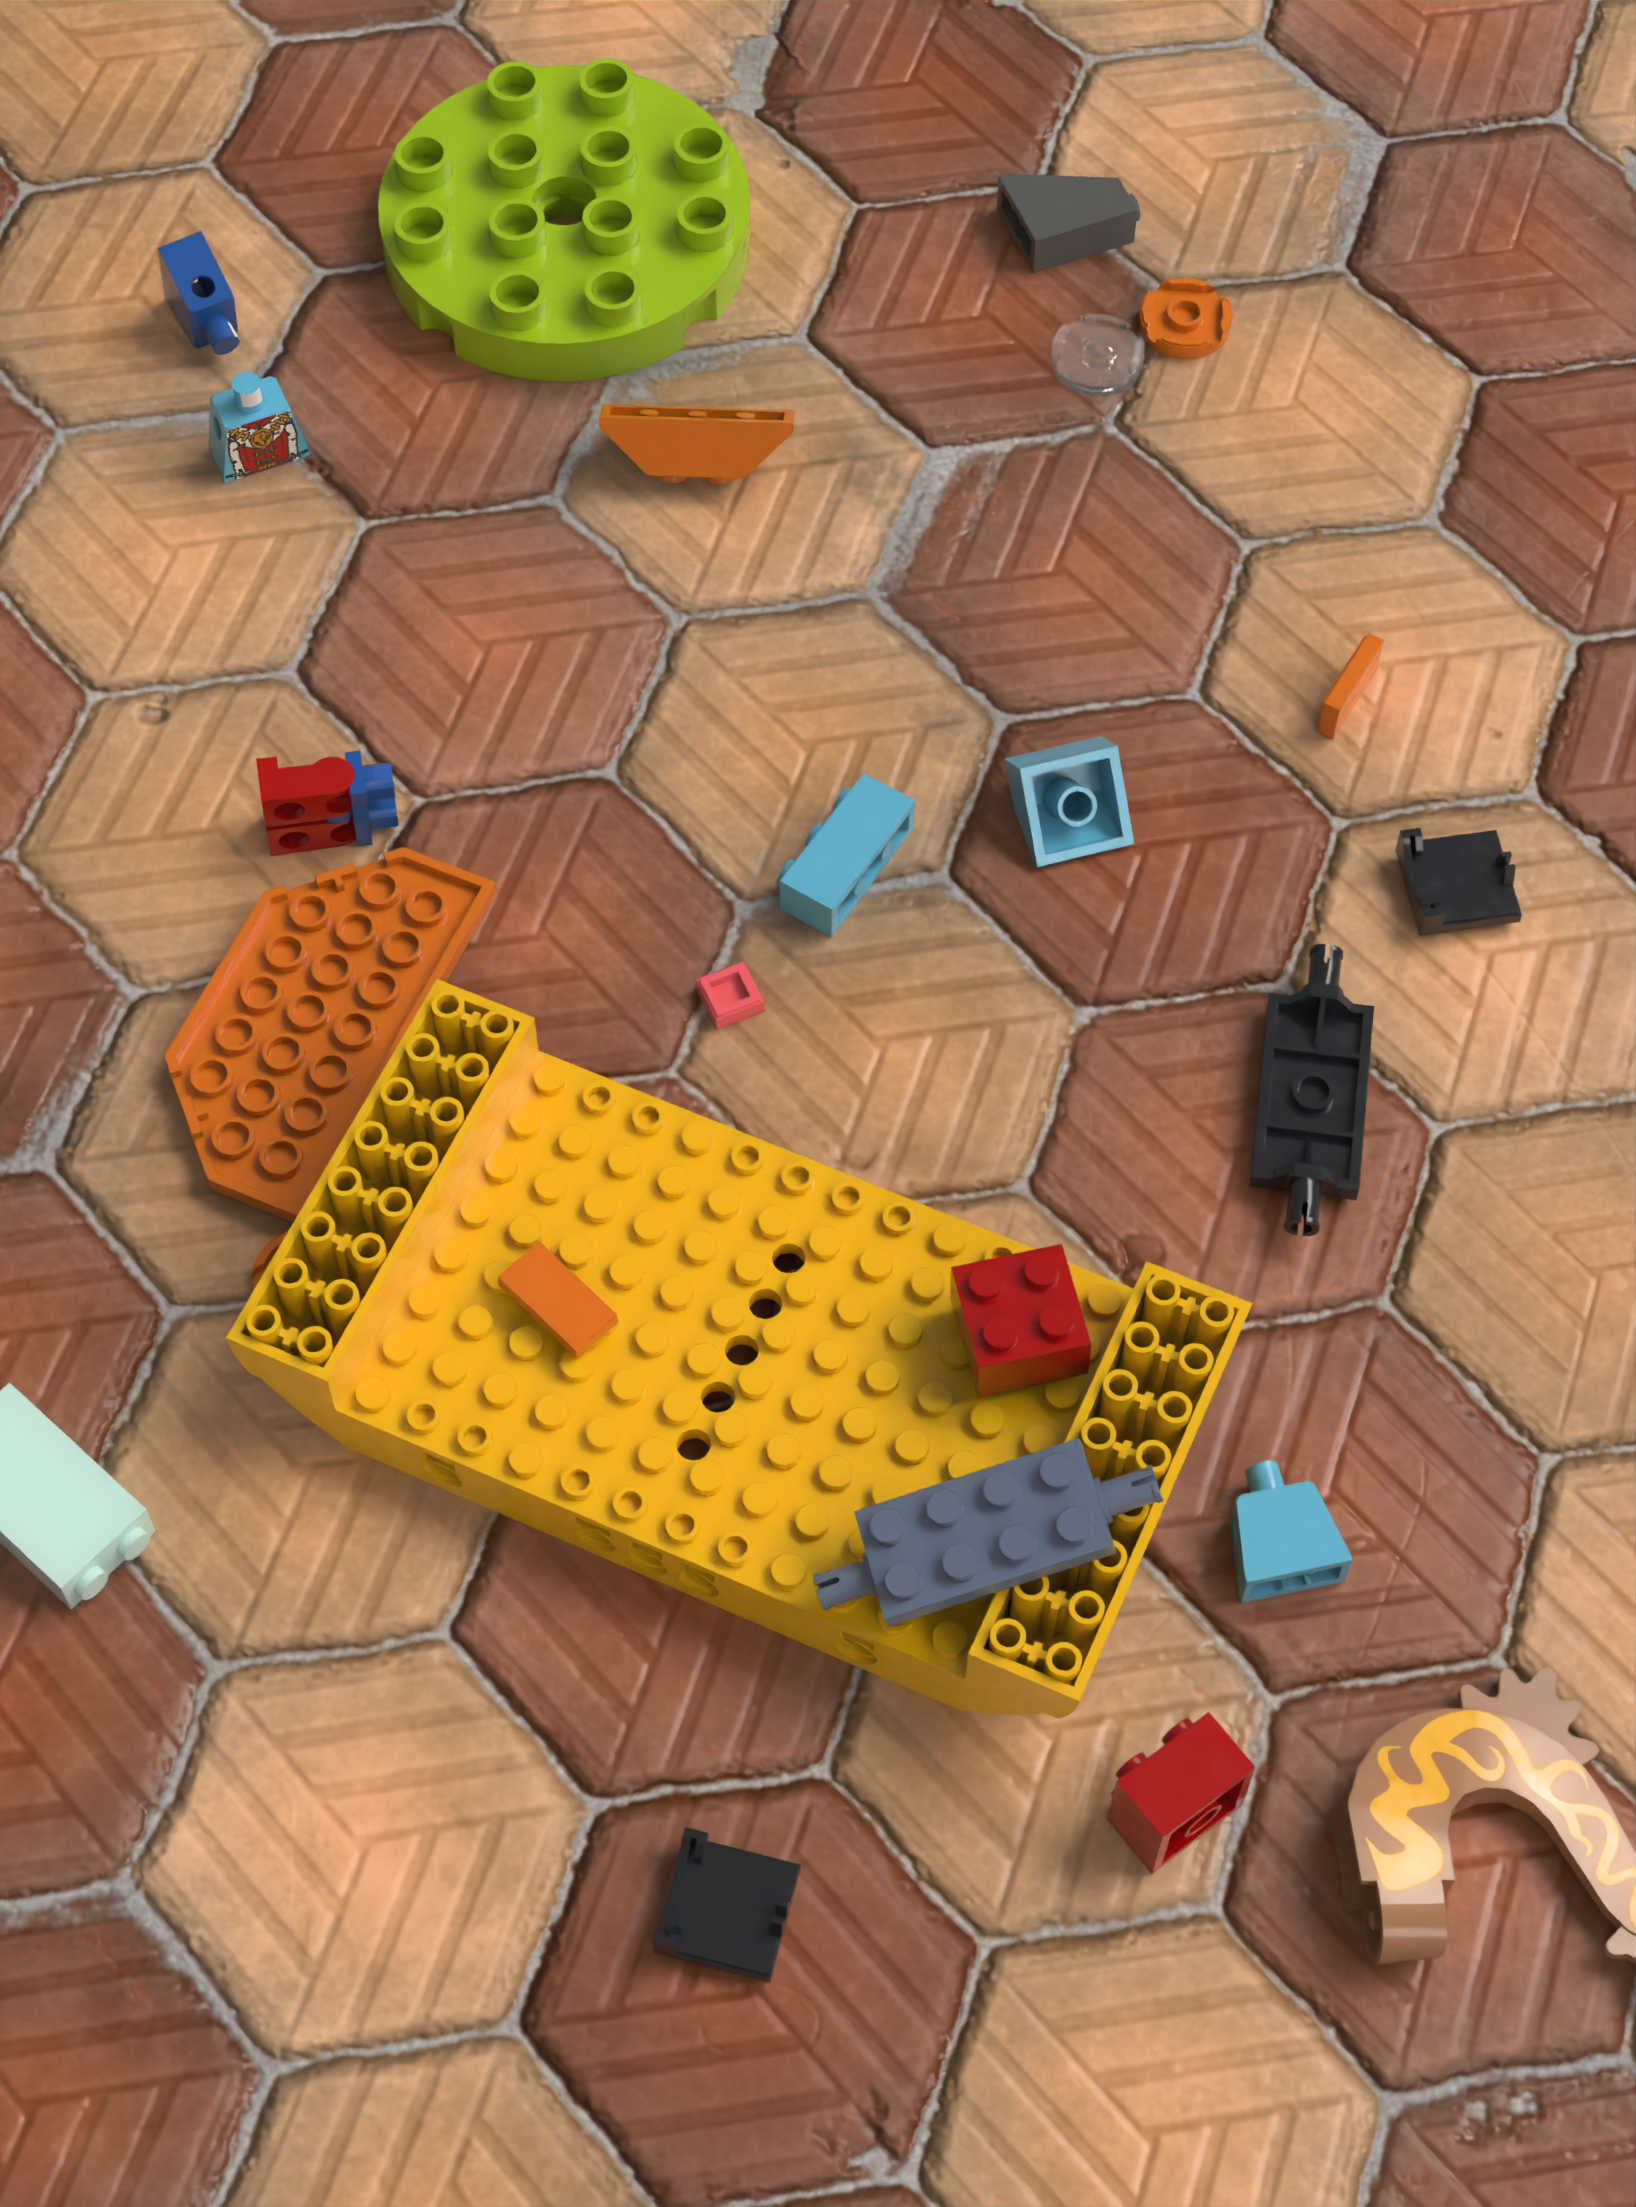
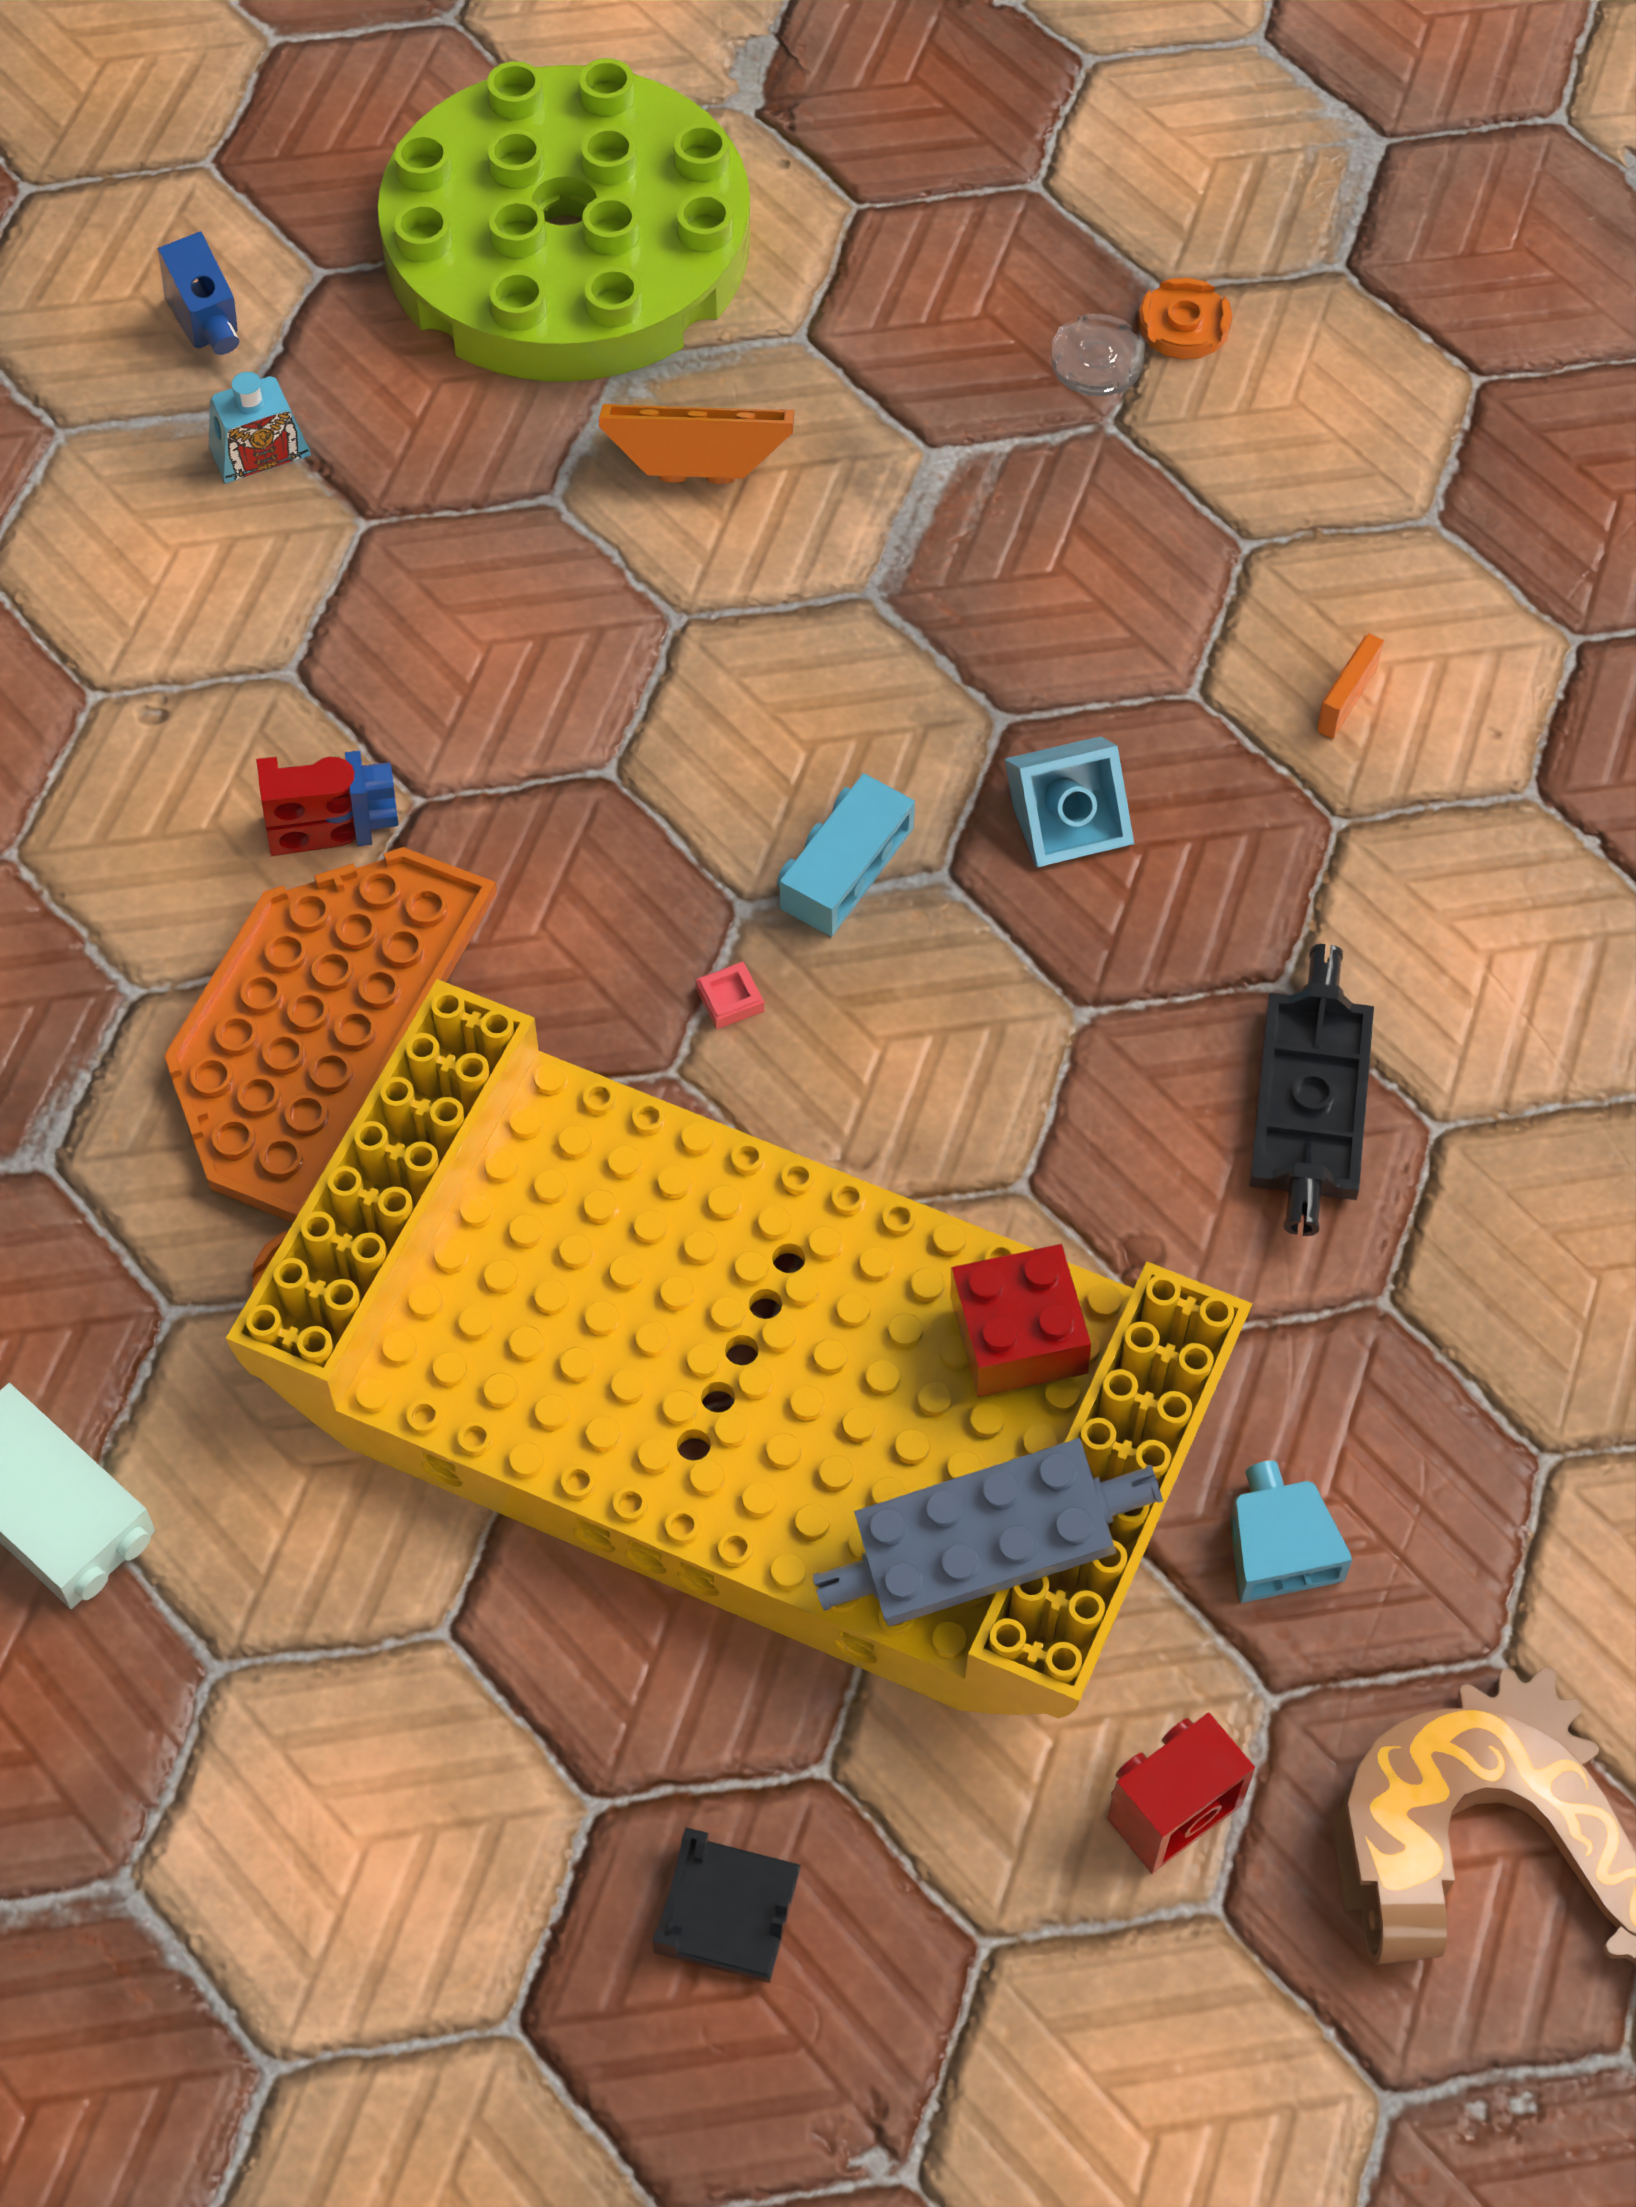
orange tile [498,1242,618,1359] -> none
dark grey slope [997,174,1140,273] -> none
black piece [1395,828,1522,936] -> none

